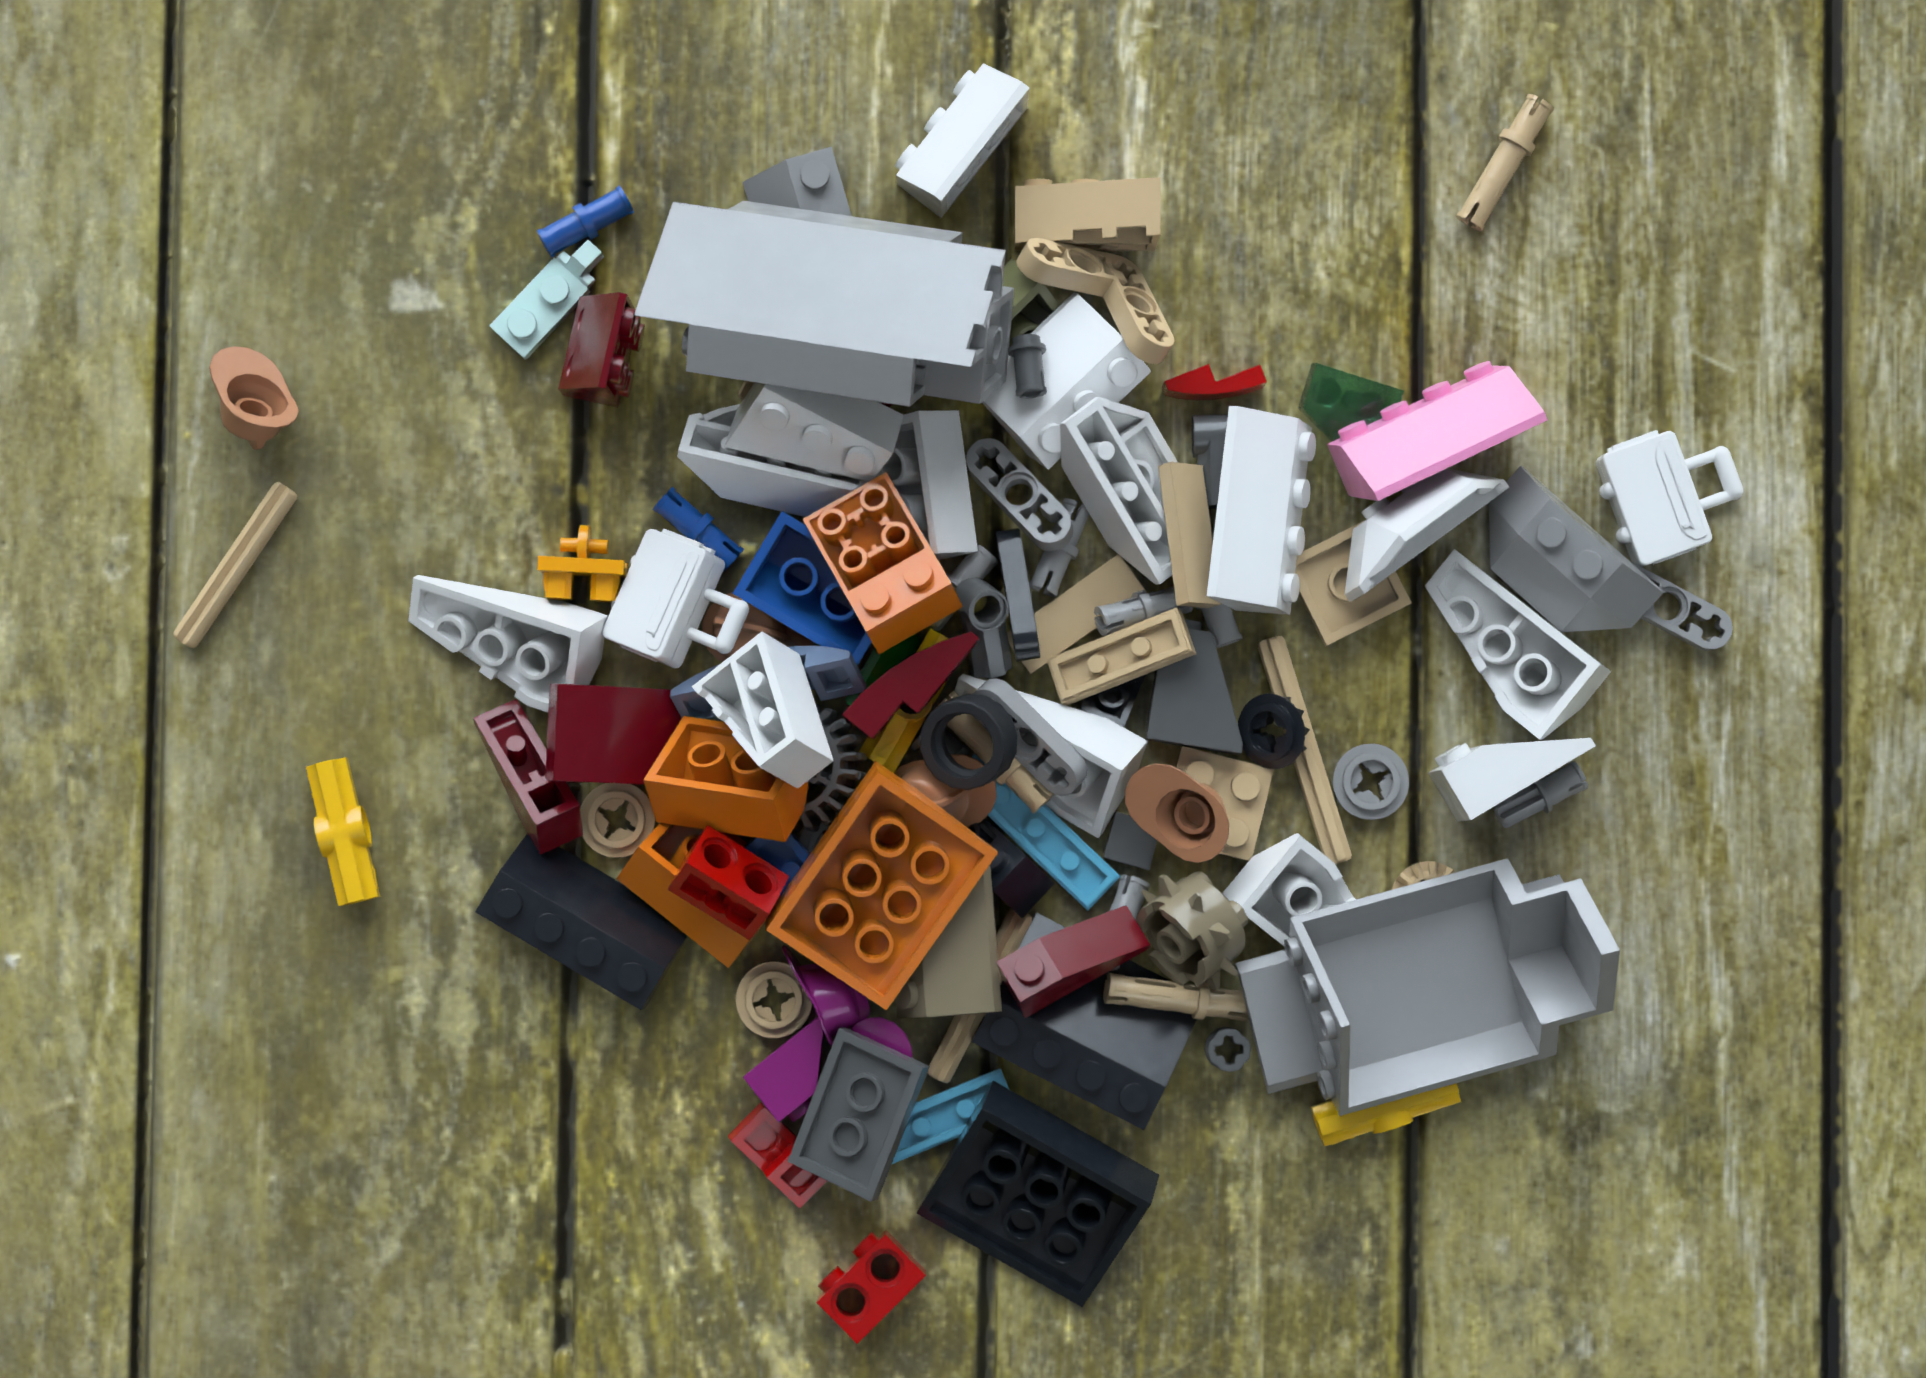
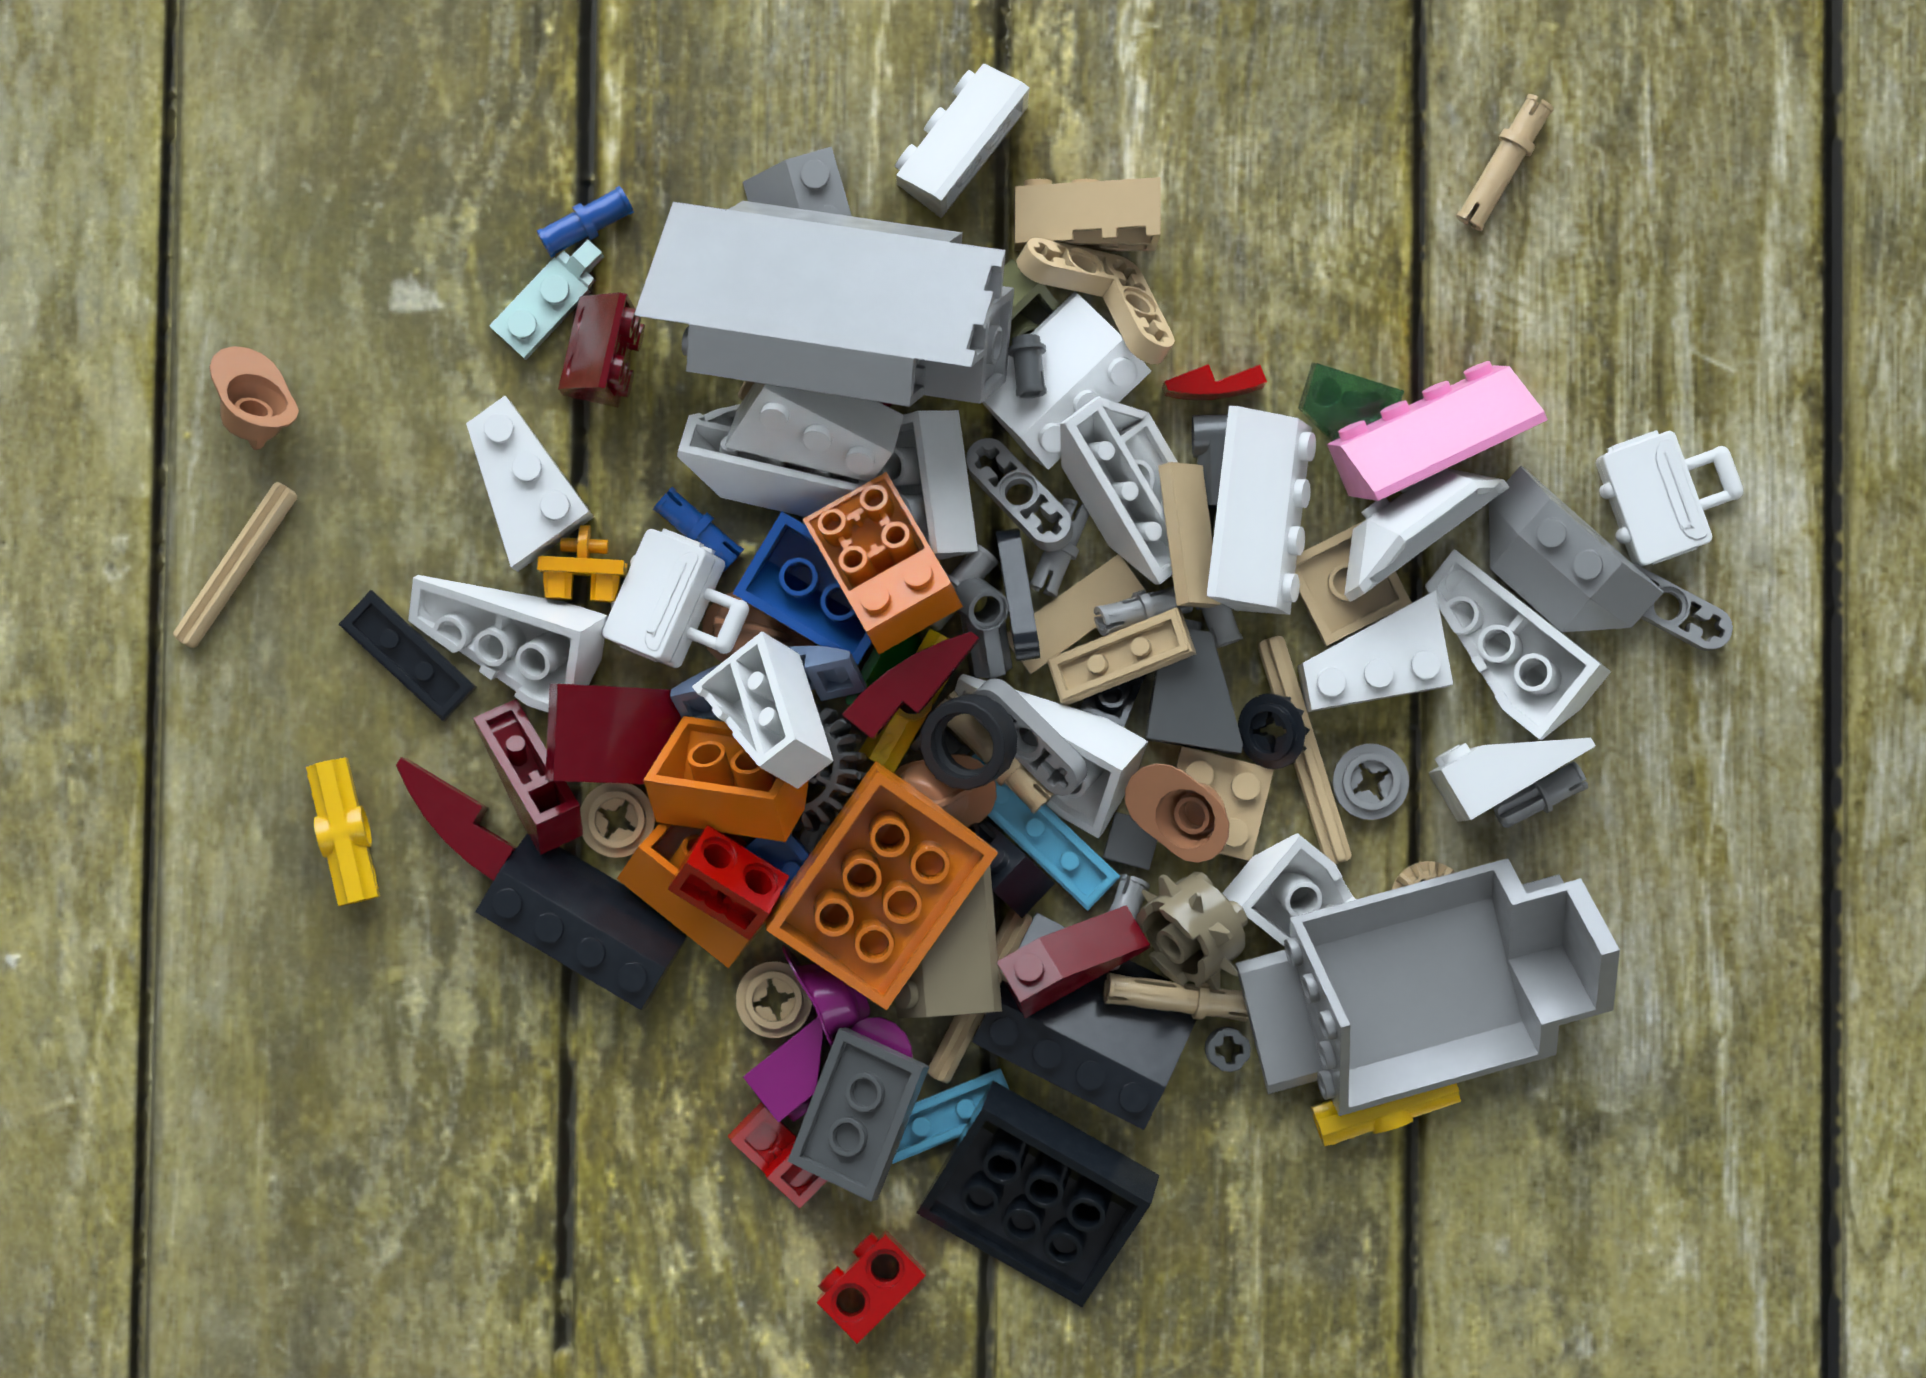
none -> black tile [338,590,477,722]
none -> dark red slope [396,757,517,881]
none -> white wedge [466,396,594,572]
none -> white wedge [1297,590,1453,712]

